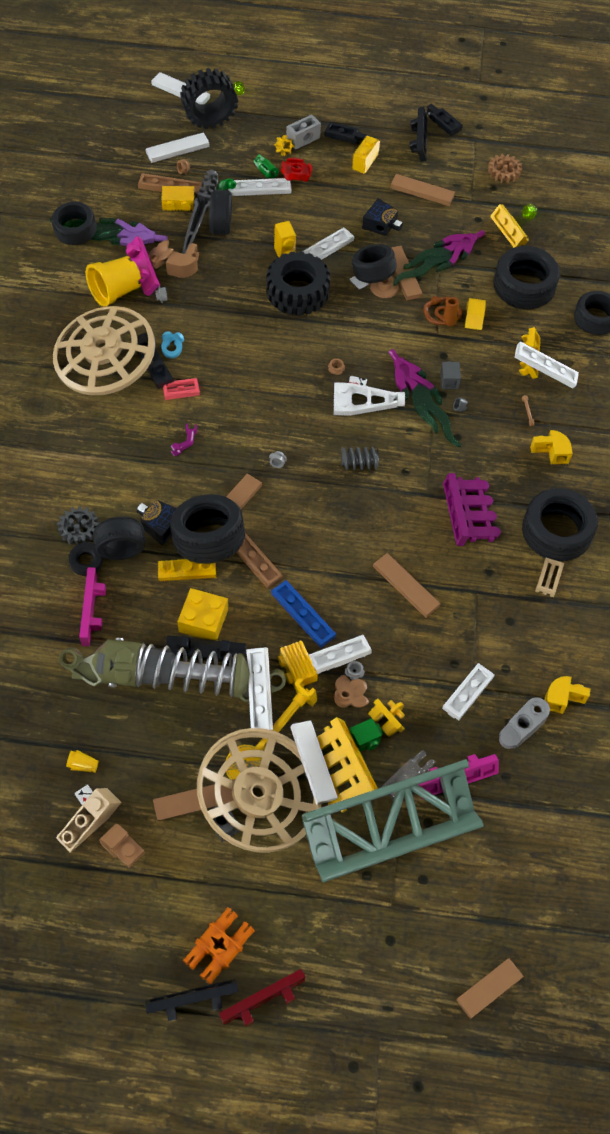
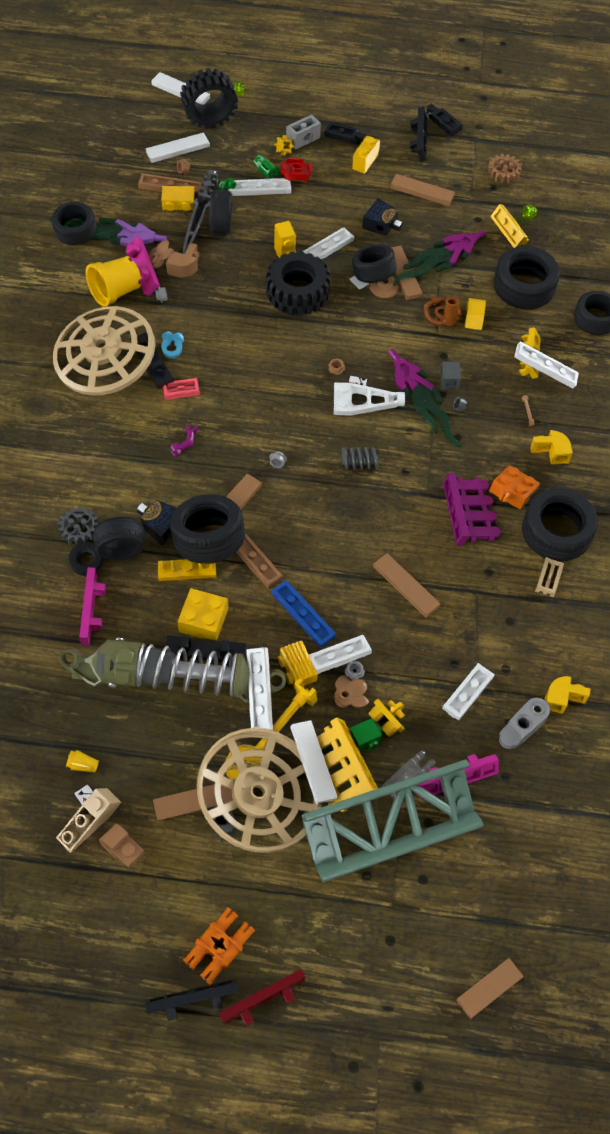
none -> orange plate [489,465,540,510]

